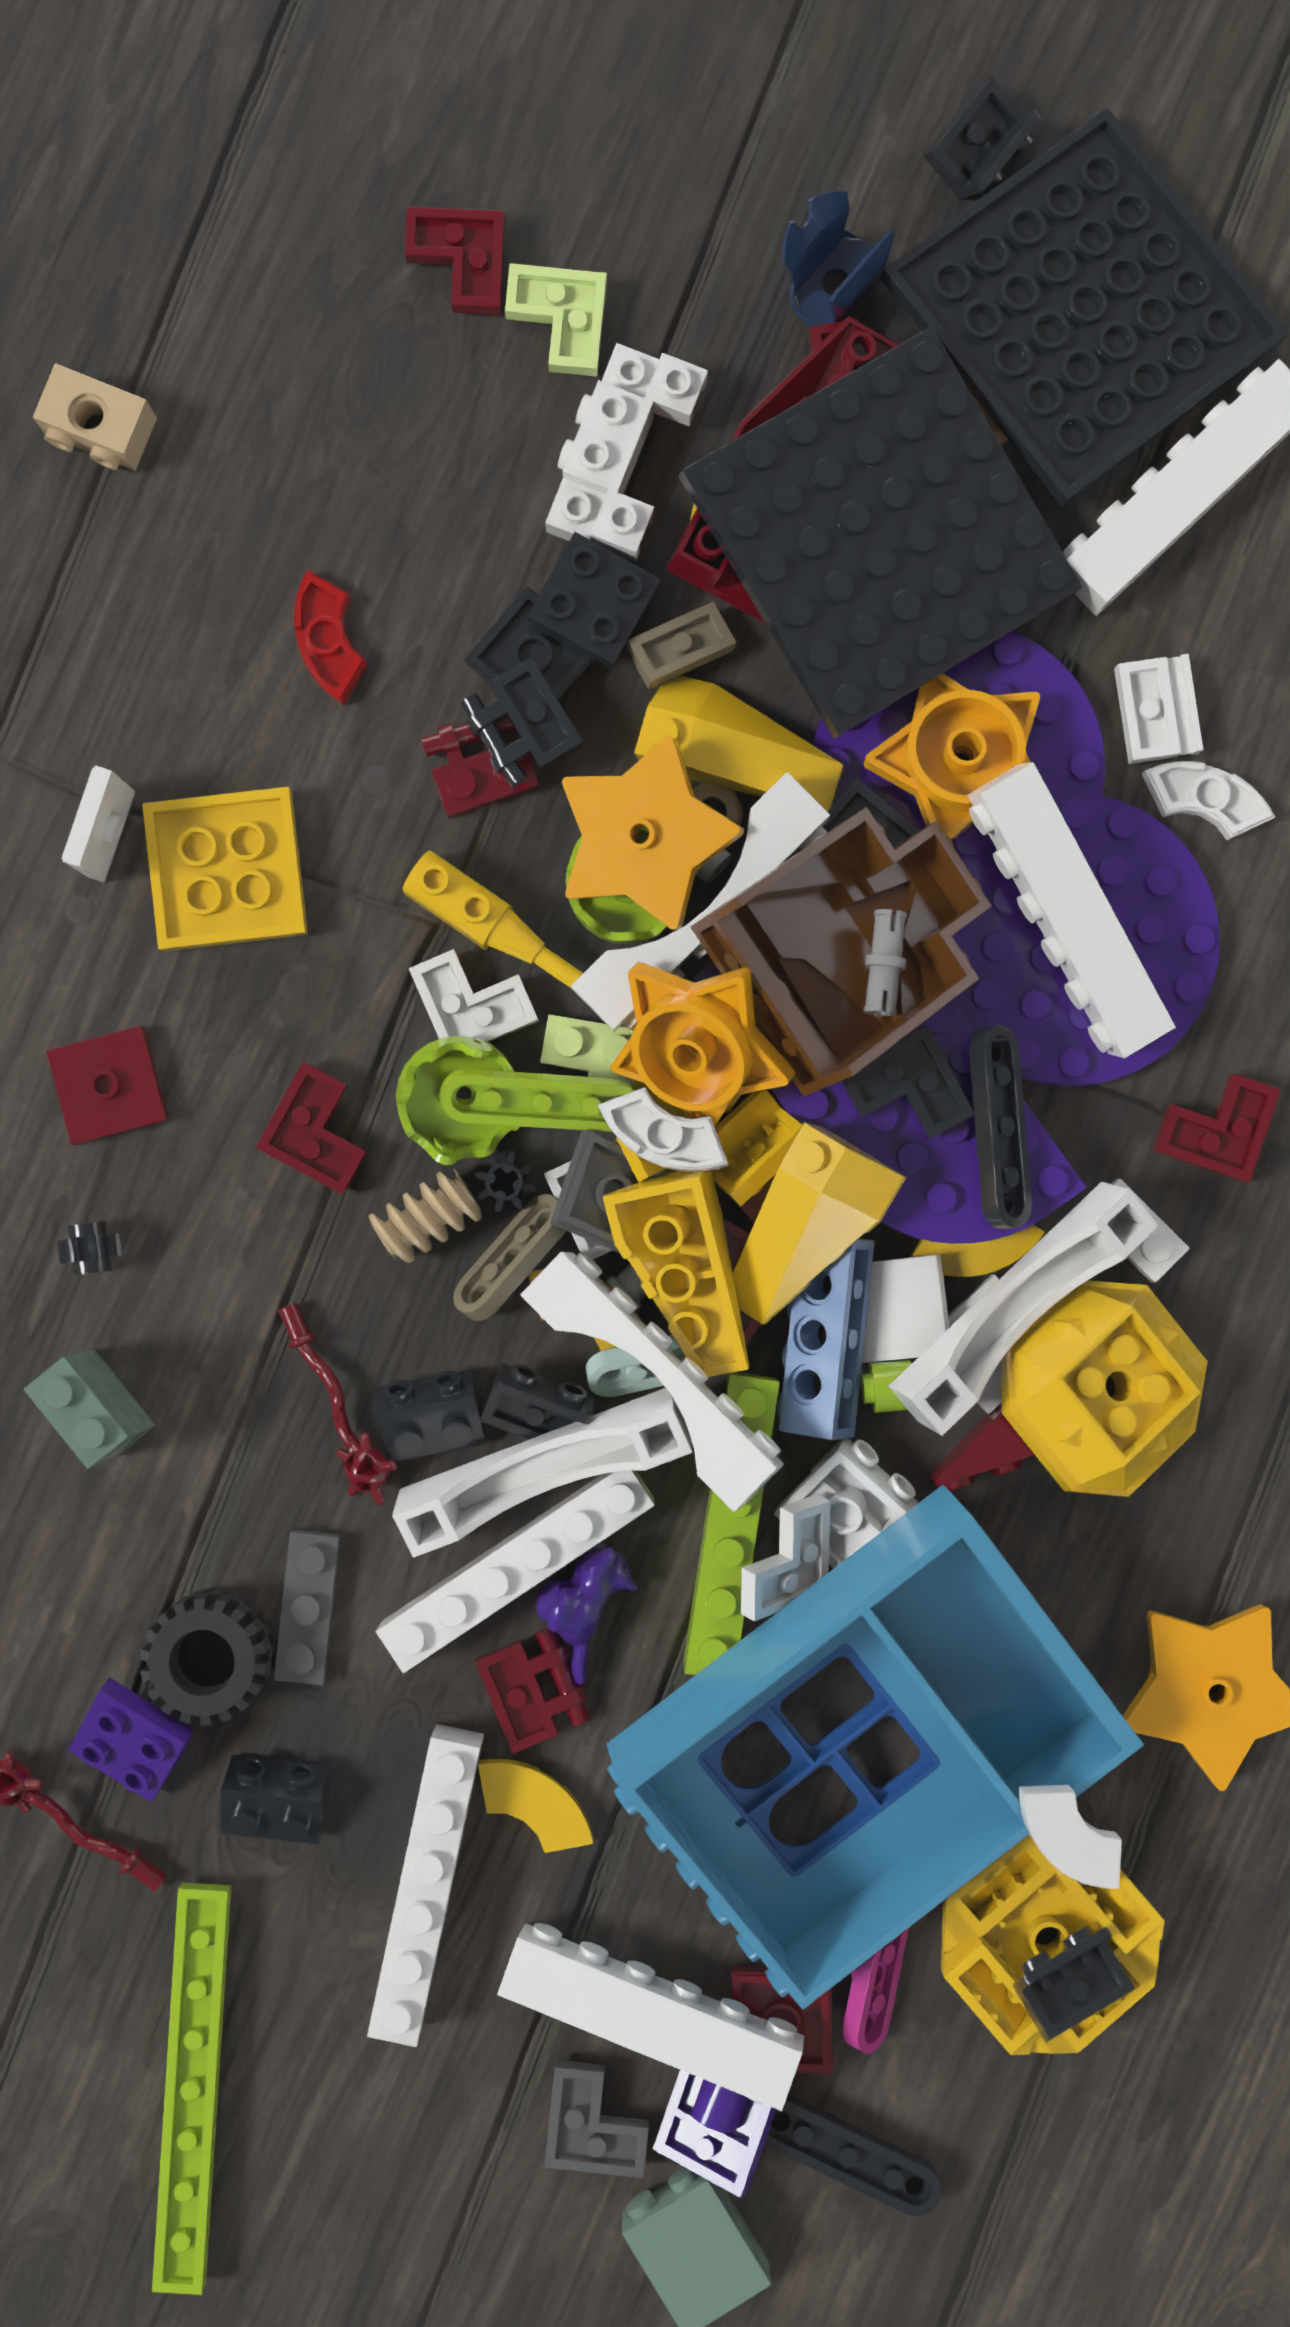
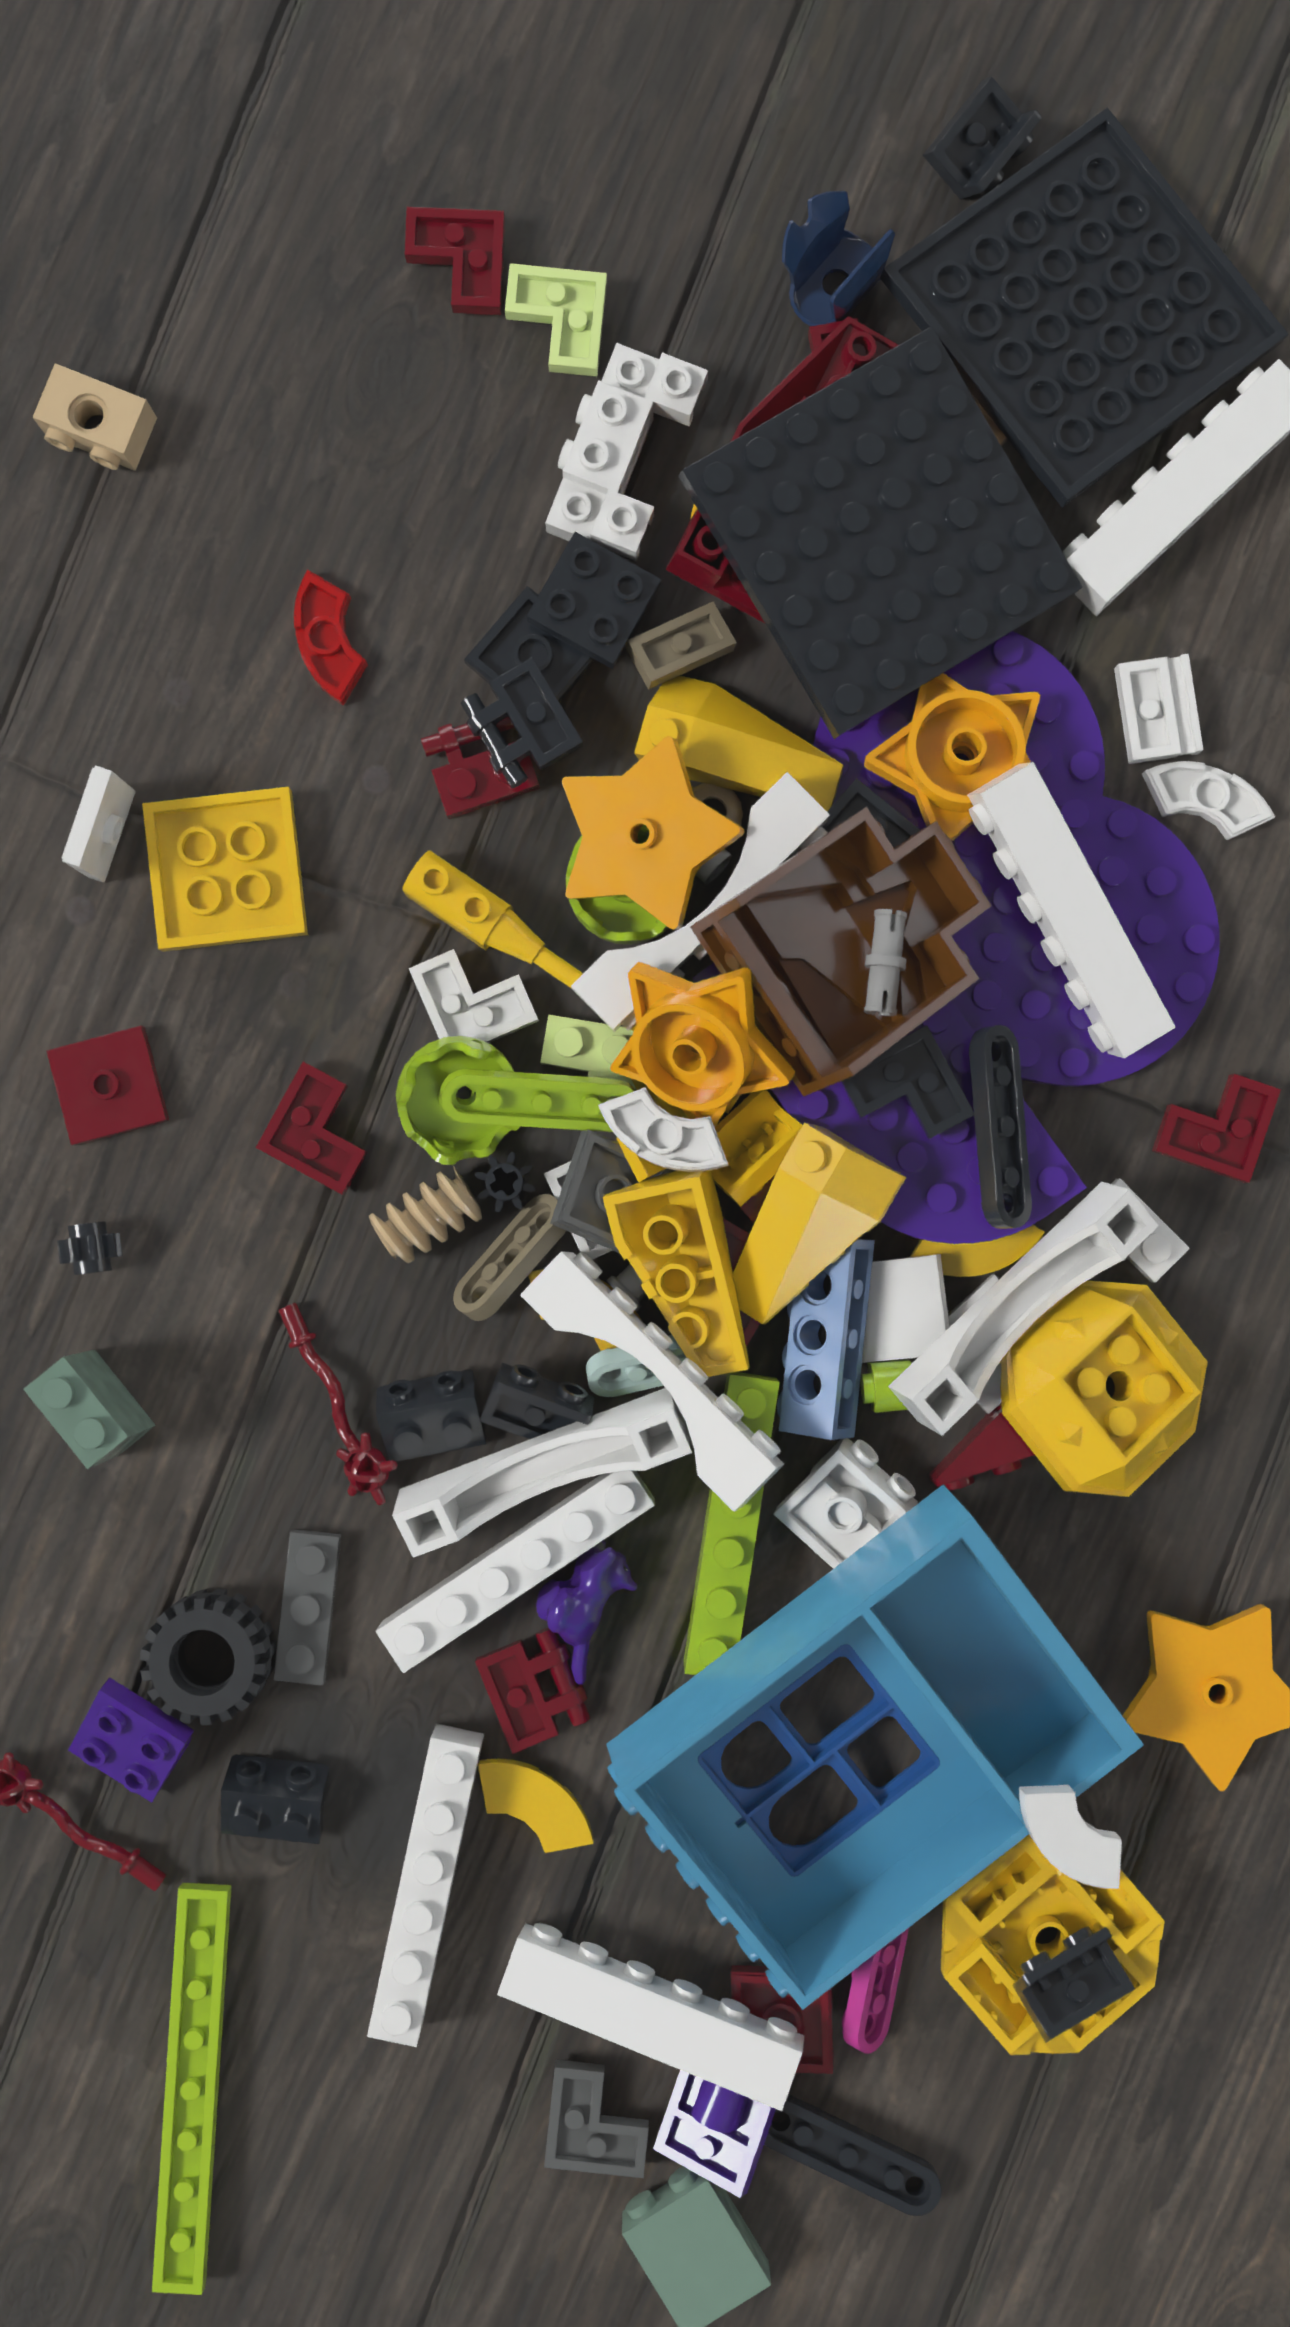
white plate [741,1494,830,1621] -> none

